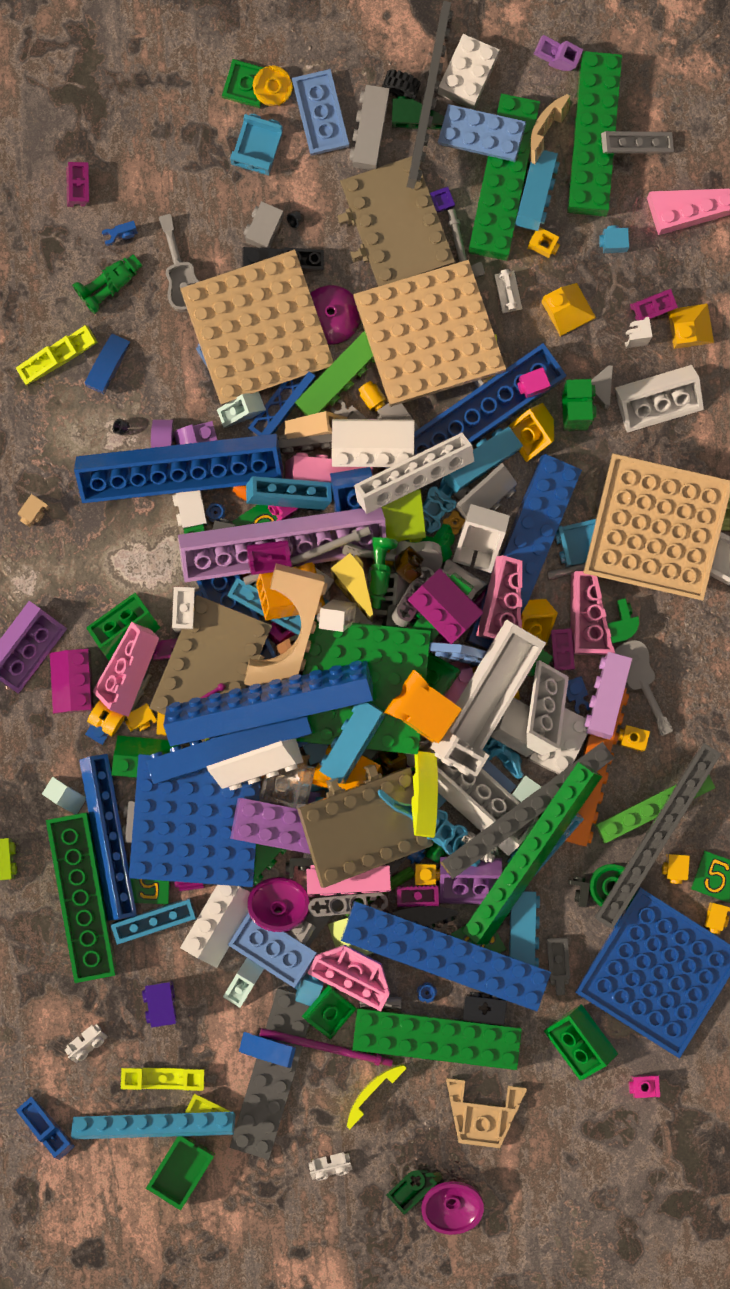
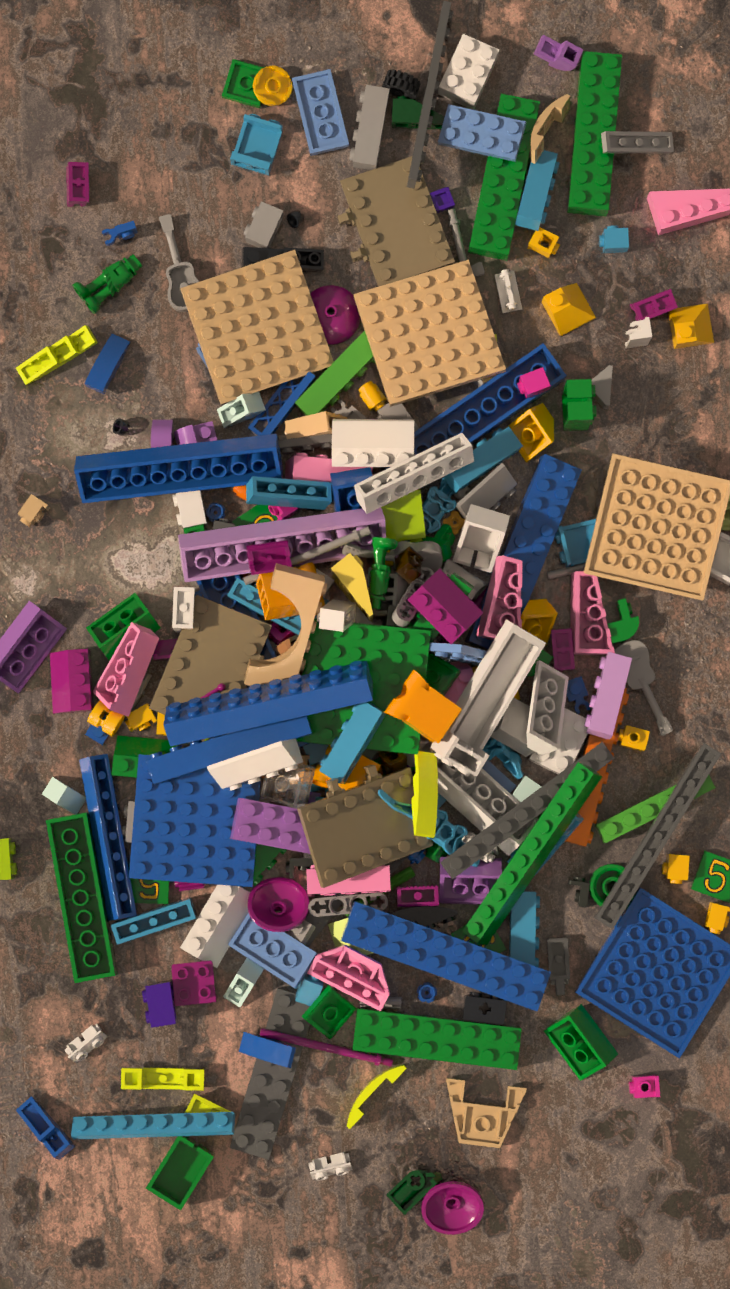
yellow brick [415,864,440,885] -> none
white slope [615,365,704,433] -> none
none -> magenta bracket [171,961,218,1006]

